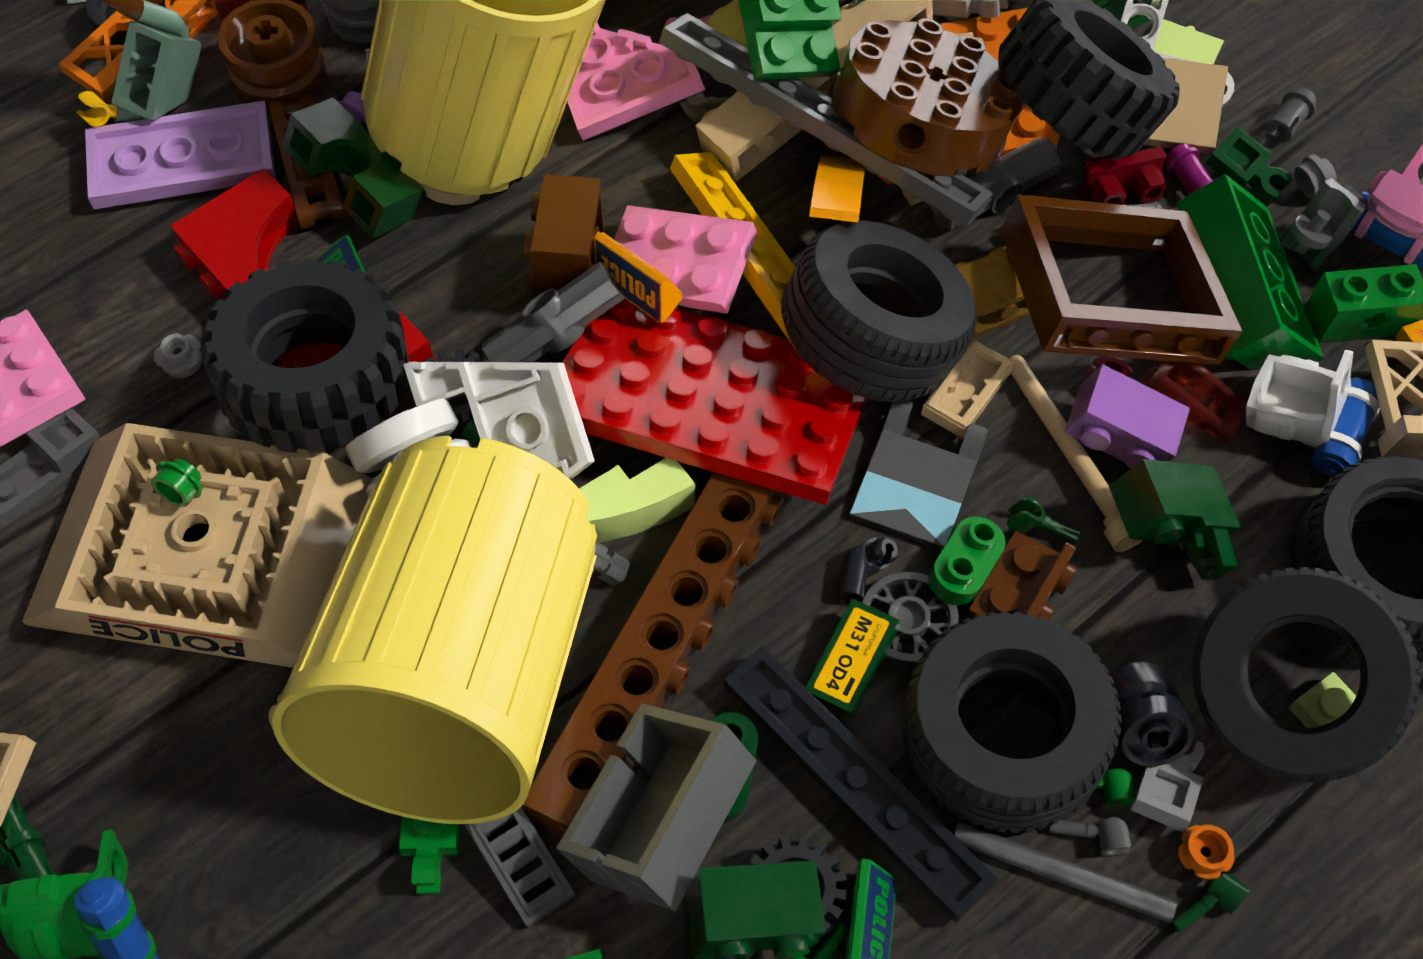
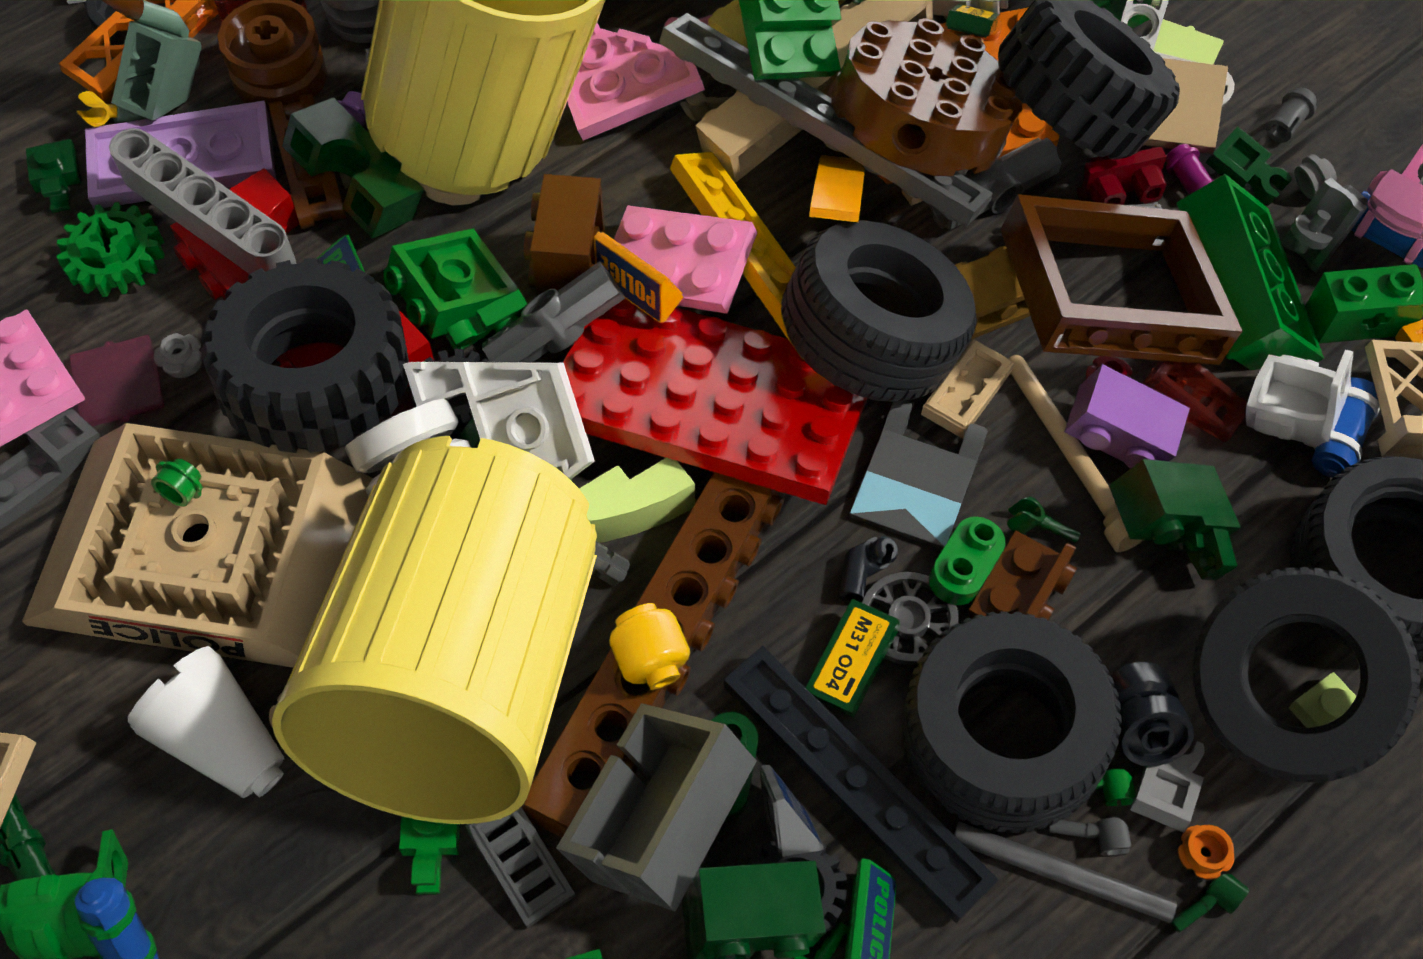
none -> dark green plate [26,139,81,213]
none -> green gear [56,202,165,297]
none -> clear pink piece [69,335,165,426]
none -> light grey beam [109,128,297,274]
none -> white cone [127,646,284,798]
none -> green plate [384,228,518,338]
none -> green plate [446,289,527,353]
none -> yellow head [609,603,690,690]
none -> dark grey slope [759,765,824,856]
none -> dark green tile [945,4,1000,38]

